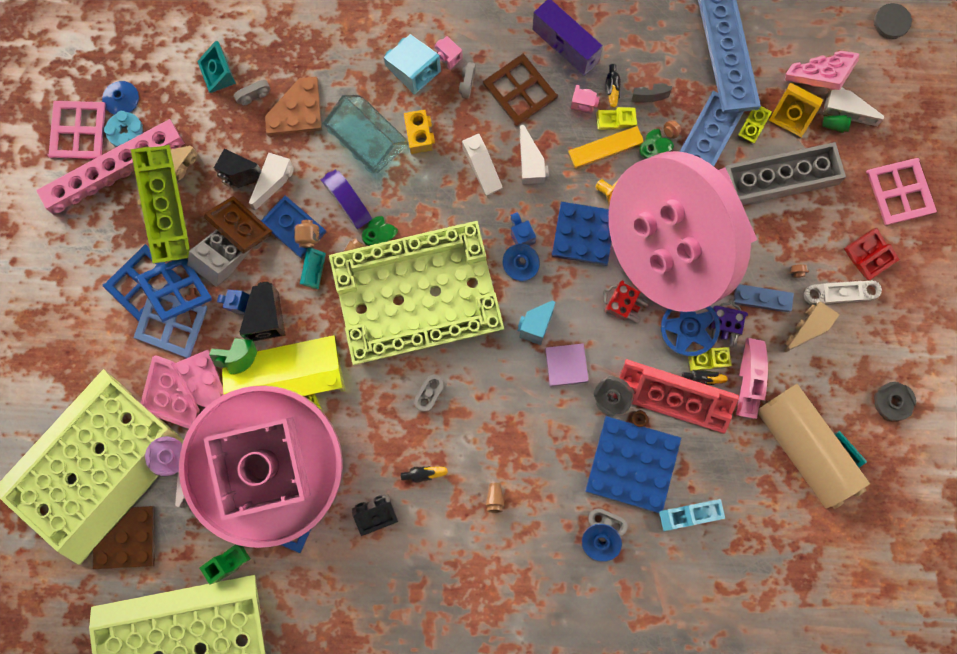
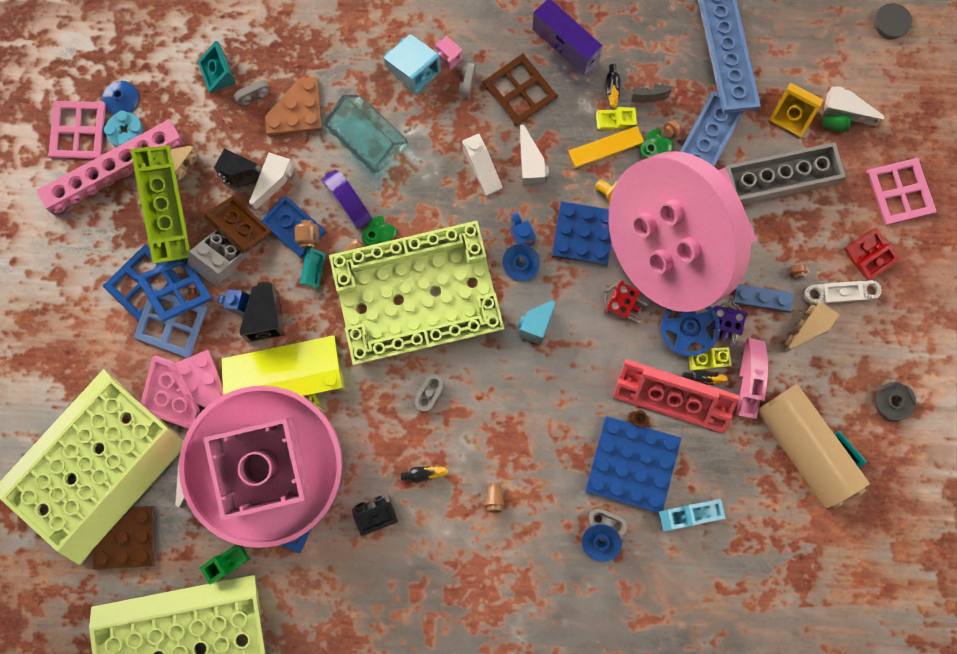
lavender tile [145,436,182,476] -> none
green brick [209,338,258,374] -> none
yellow brick [404,110,435,154] -> none
lavender tile [545,343,589,387] -> none
bright pink brick [571,85,600,113] -> none
dark grey plate [594,376,634,416] -> none
neon yellow slope [738,106,772,144] -> none
bright pink plate [785,51,859,90] -> none

